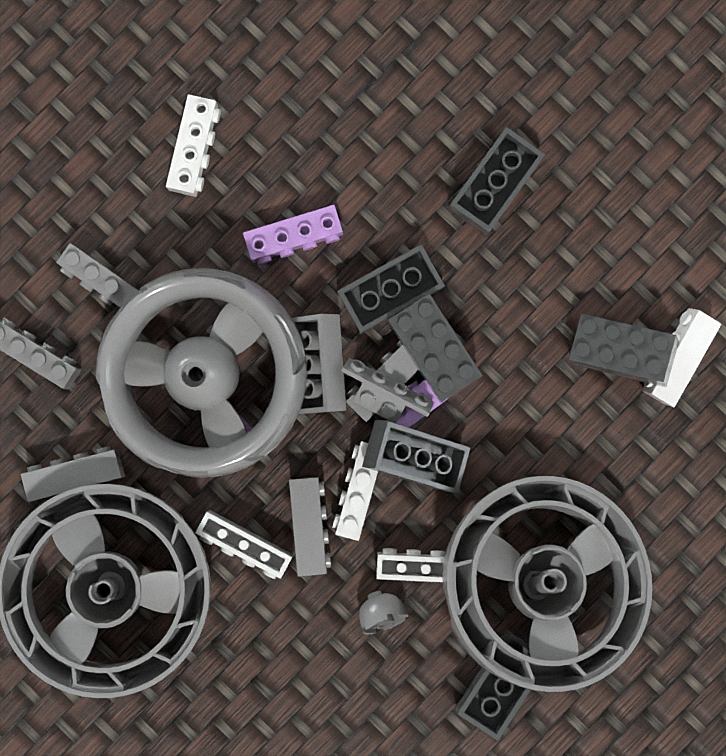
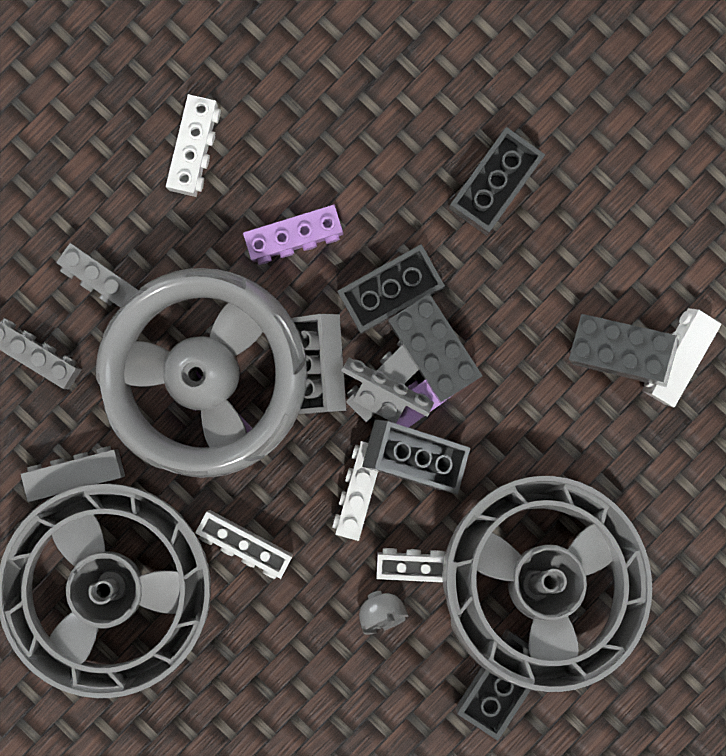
light grey brick [289,476,331,576] -> none

